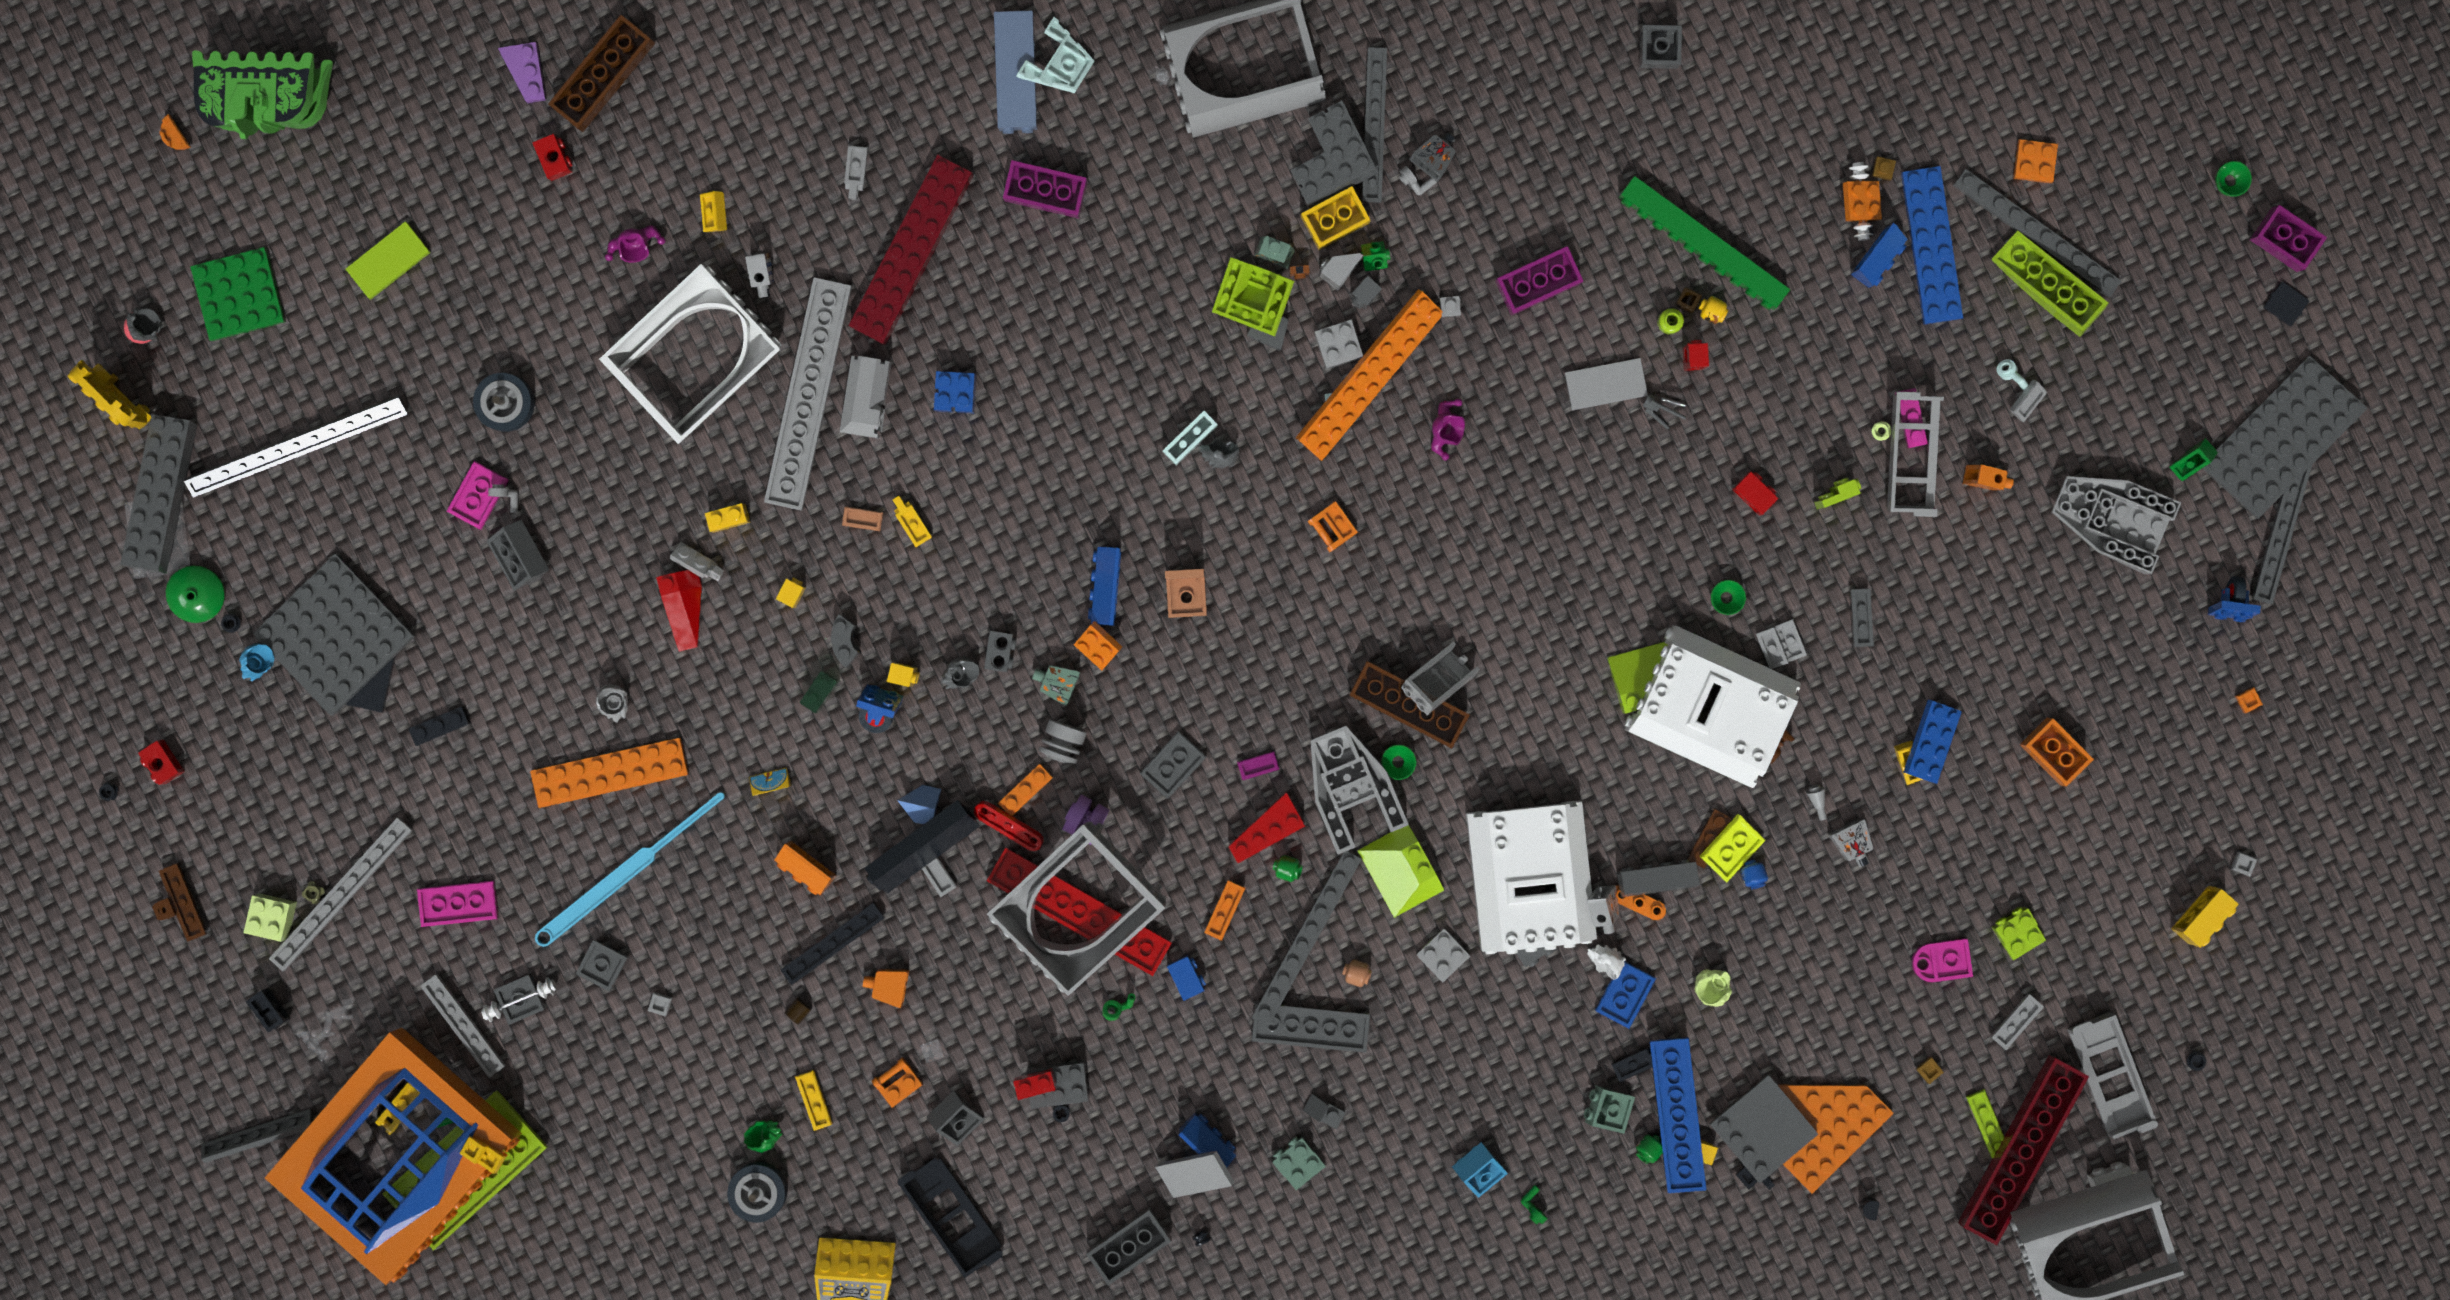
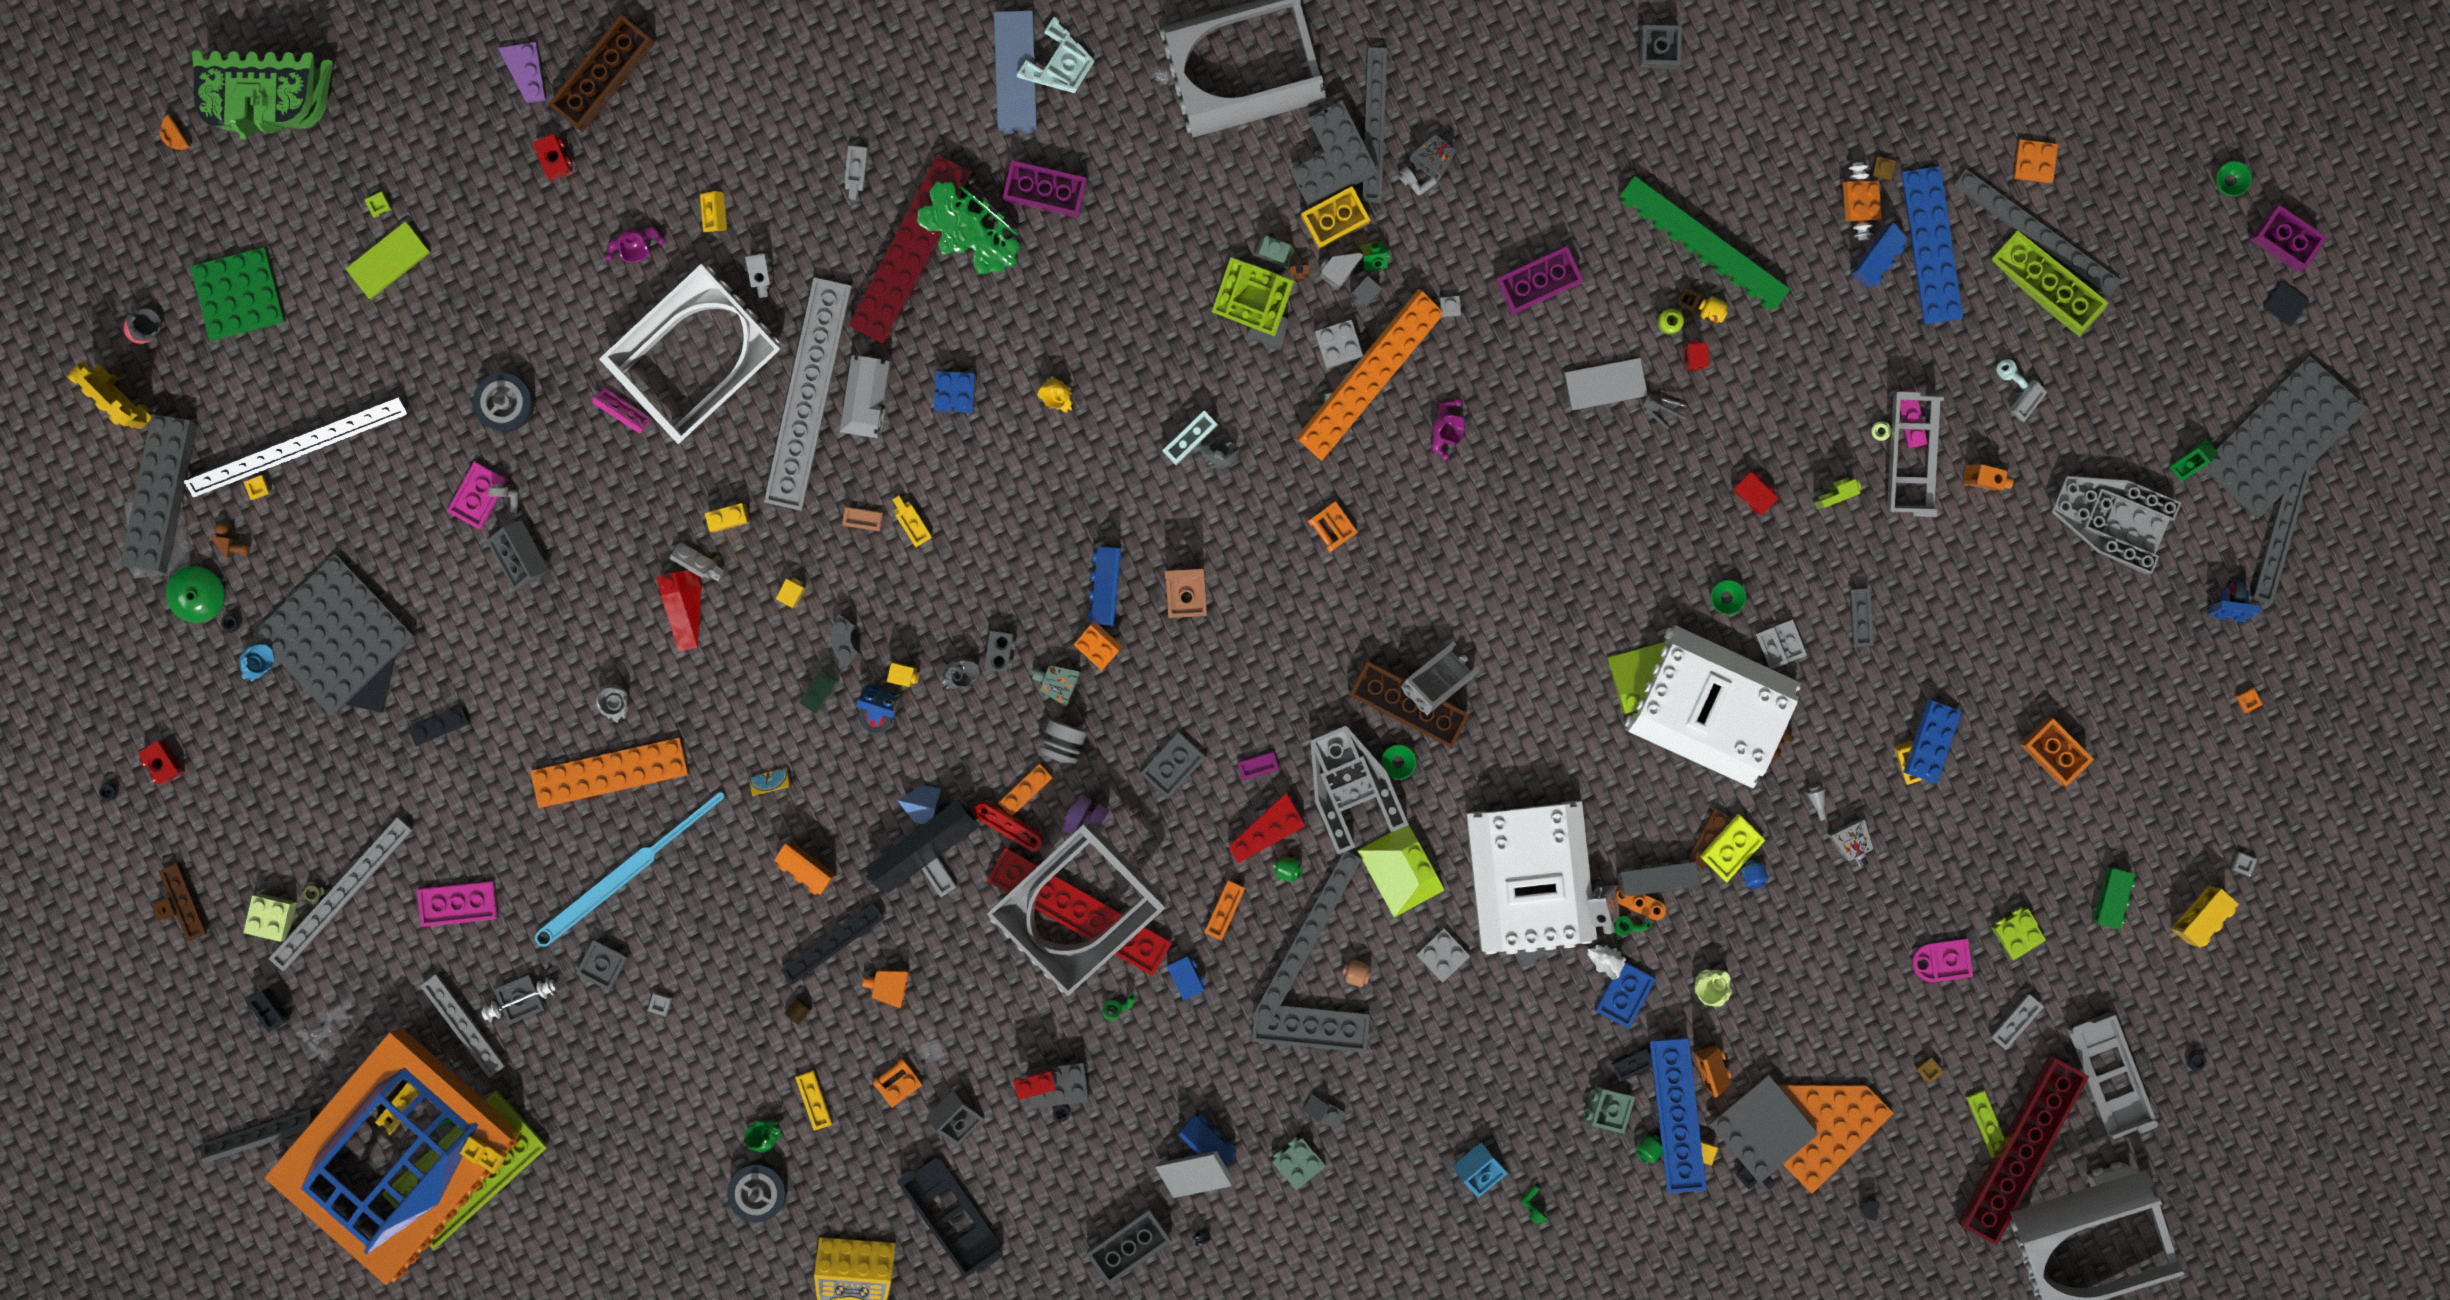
none -> dark orange piece [210,523,250,558]
none -> yellow plate [244,475,271,500]
none -> lime plate [365,191,392,218]
none -> dark pink plate [592,387,652,434]
none -> green plant [917,182,1020,274]
none -> yellow hair [1037,376,1073,413]
none -> green plate [1614,916,1652,936]
none -> orange slope [1694,1045,1732,1097]
none -> green brick [2092,867,2136,930]

